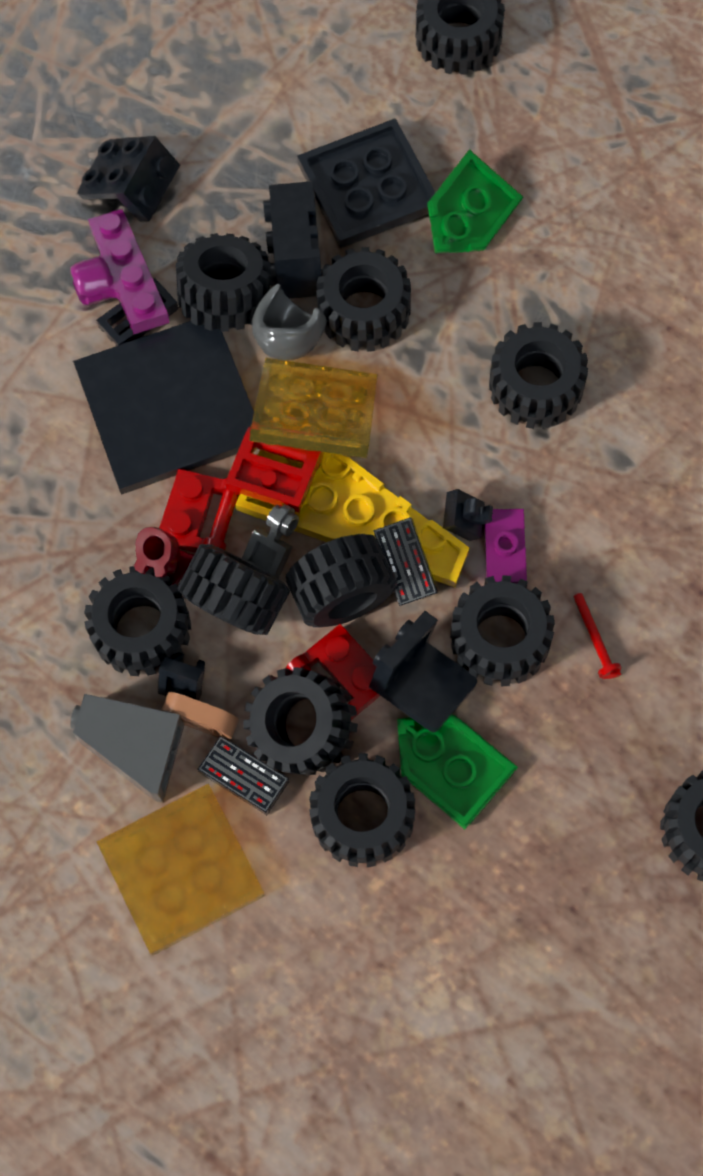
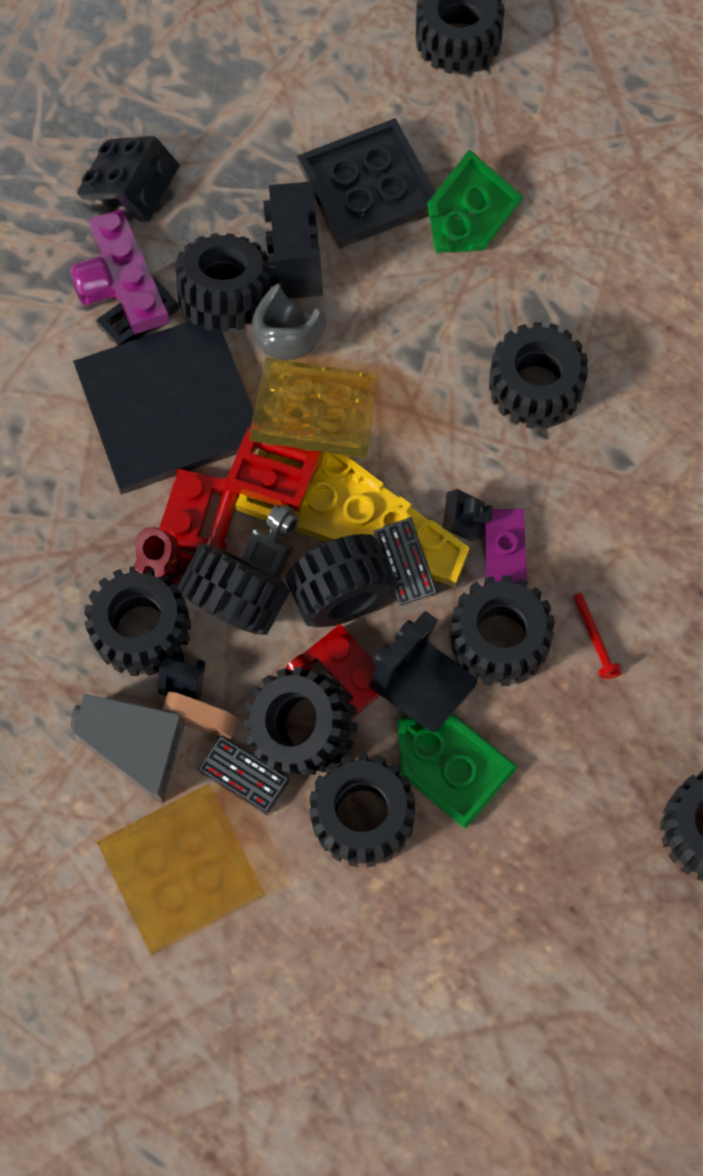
black tyre [316,247,411,352] -> none

